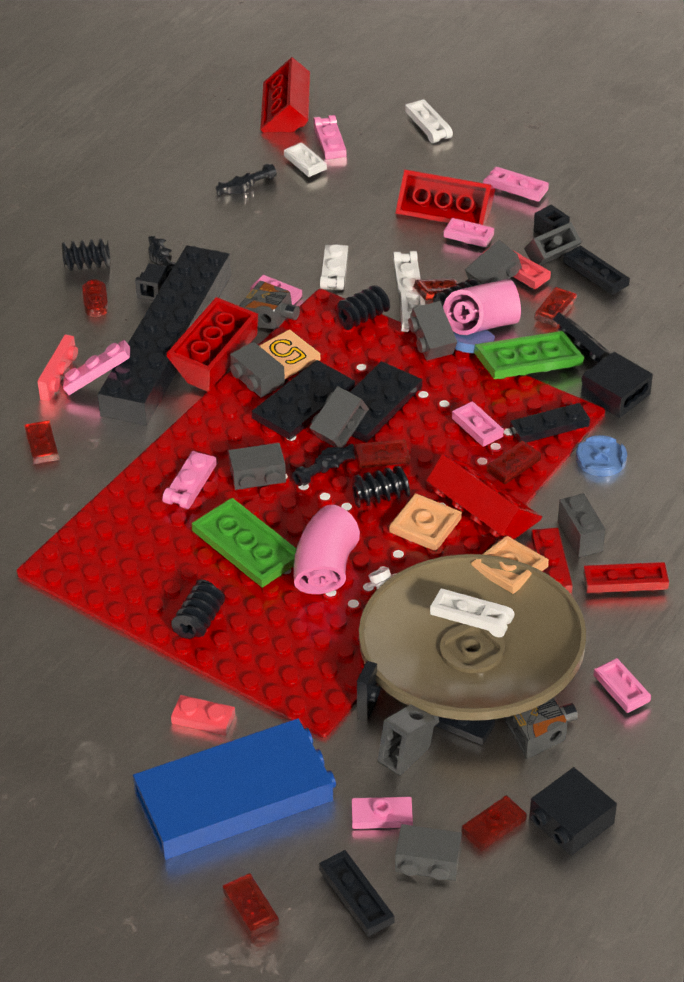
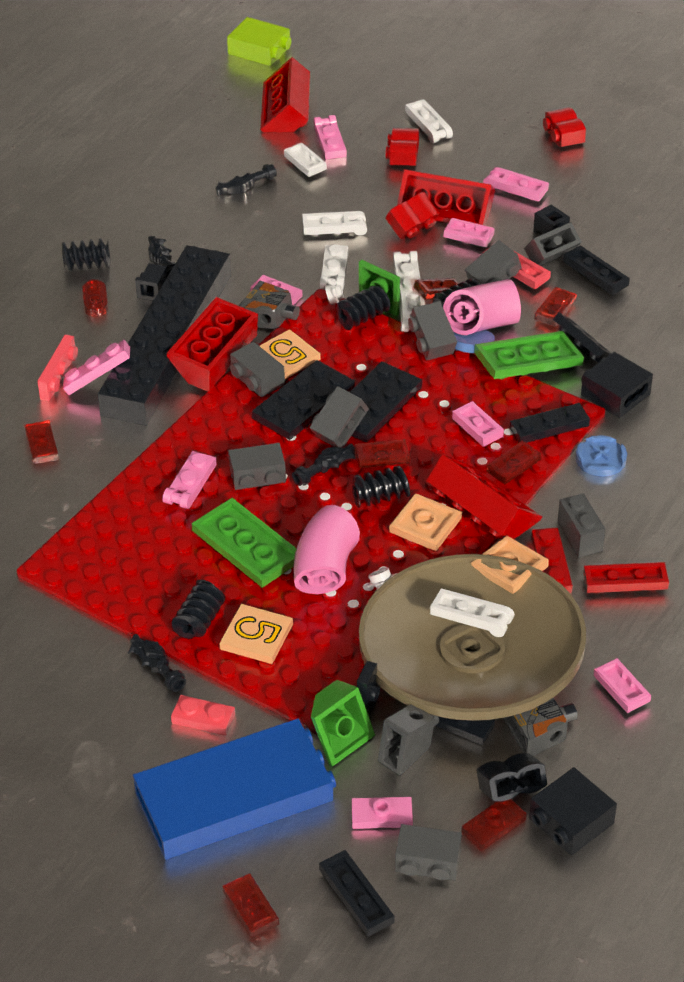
none -> black piece [128,634,186,692]
none -> light nougat tile [220,604,293,664]
none -> lime brick [227,17,292,66]
none -> white plate [302,211,367,236]
none -> bright green slope [311,680,375,767]
none -> white plate [325,279,344,305]
none -> bright green slope [359,259,400,316]
none -> red brick [385,192,440,240]
none -> red brick [386,128,419,166]
none -> black brick [476,753,548,801]
none -> red brick [543,107,586,147]

